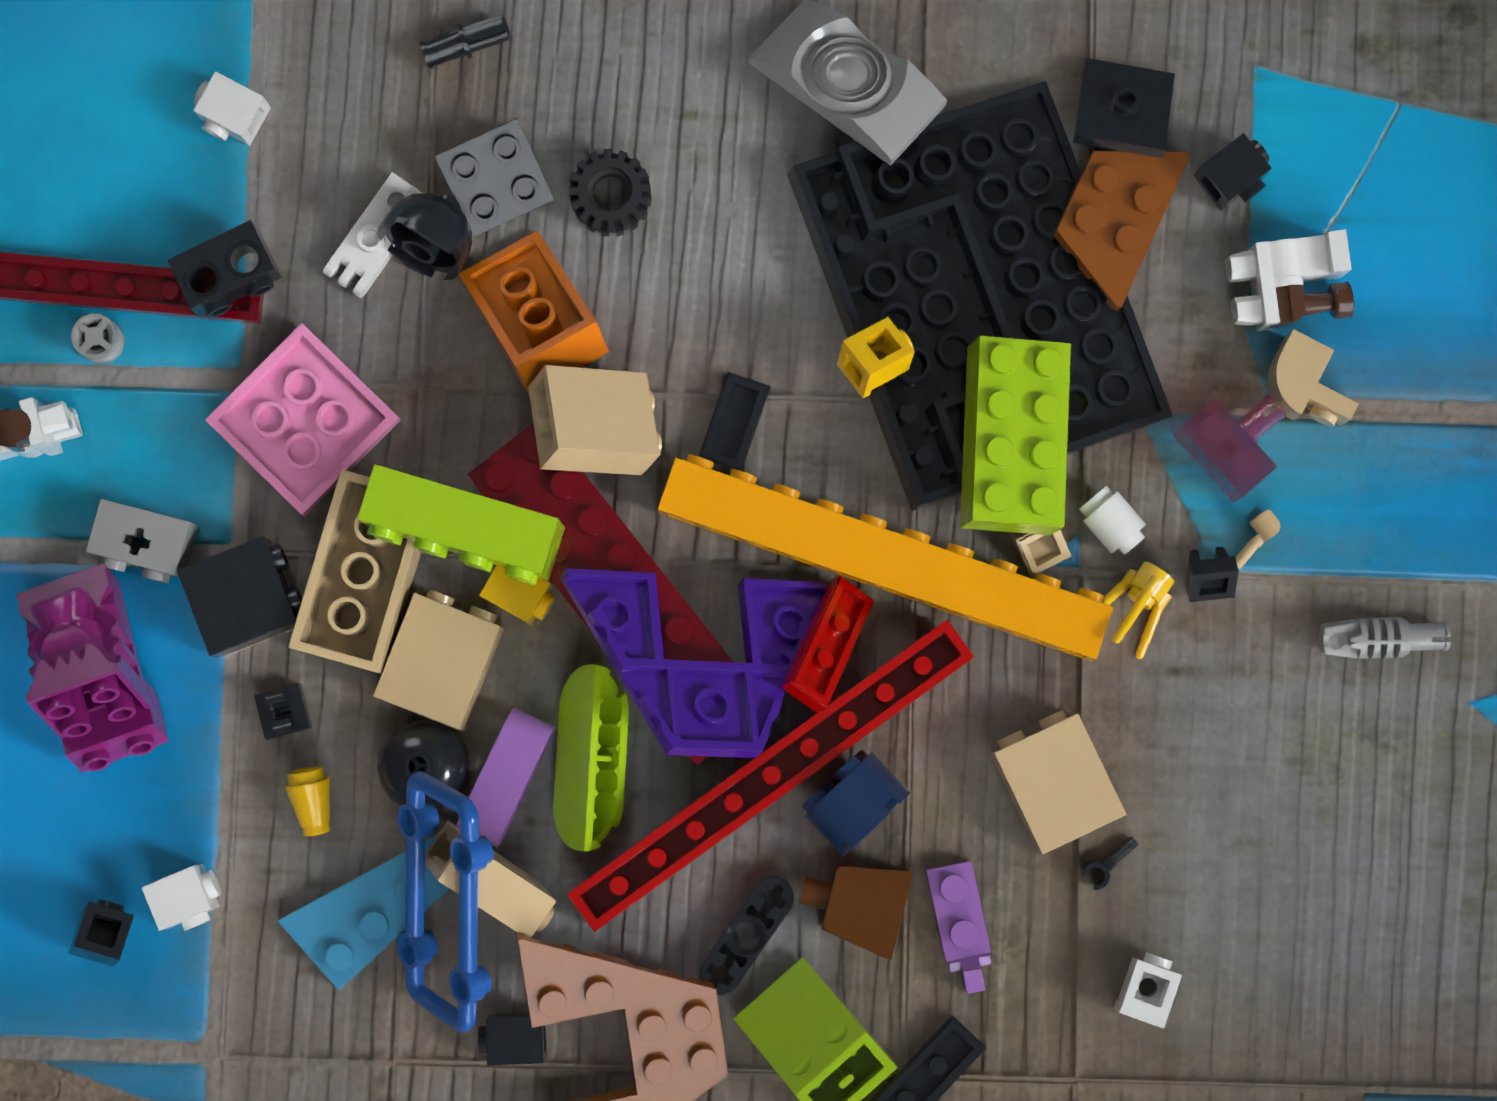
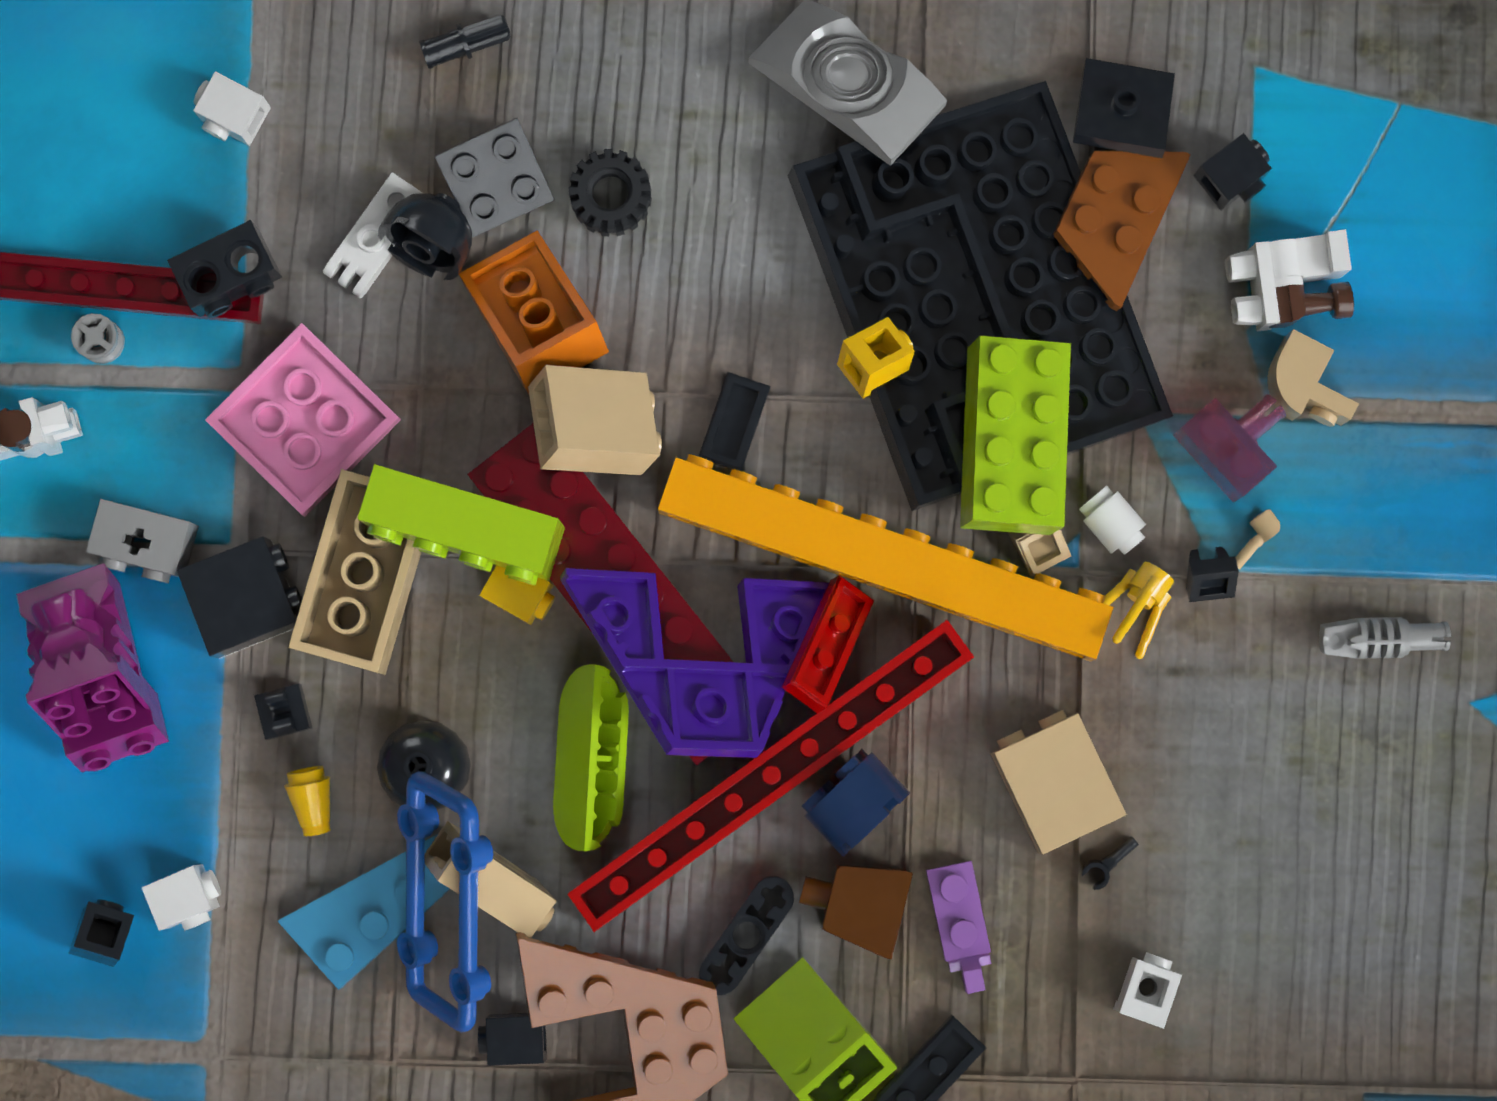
tan brick [373,589,504,731] -> none
medium lavender beam [456,707,556,848] -> none

